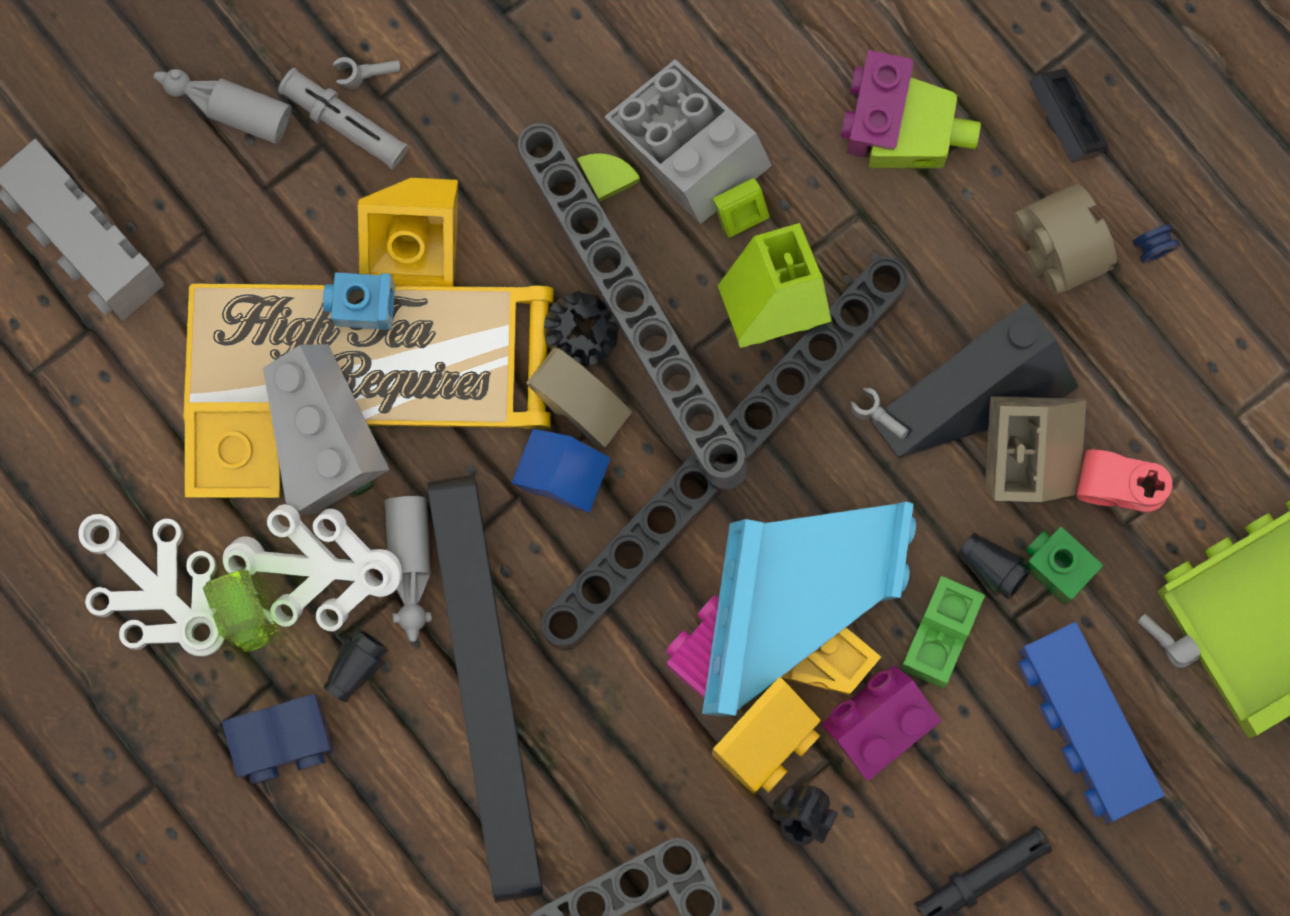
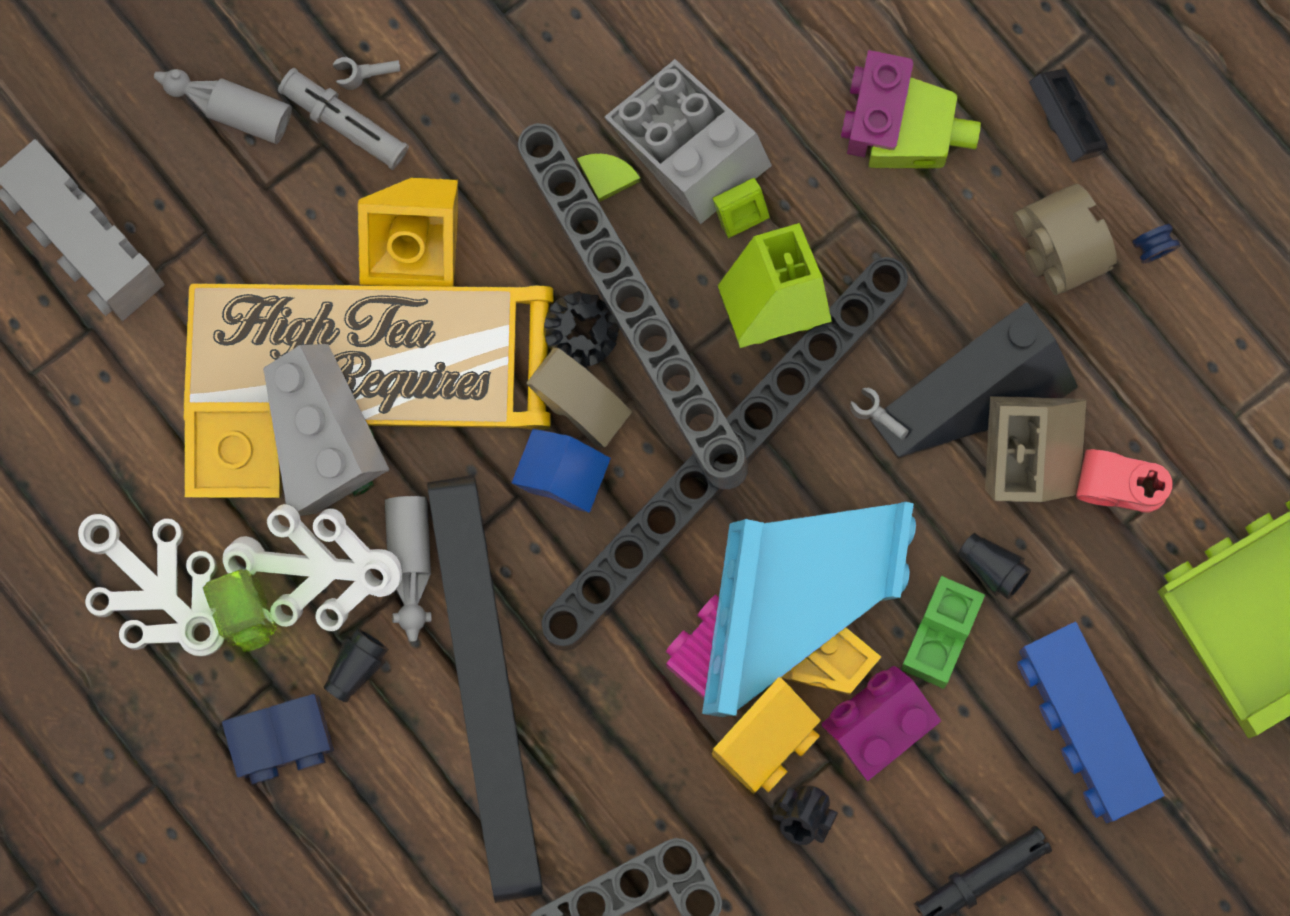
dark azure brick [323,273,396,330] -> none
green brick [1025,526,1104,606] -> none
light grey hand [1138,614,1200,668] -> none

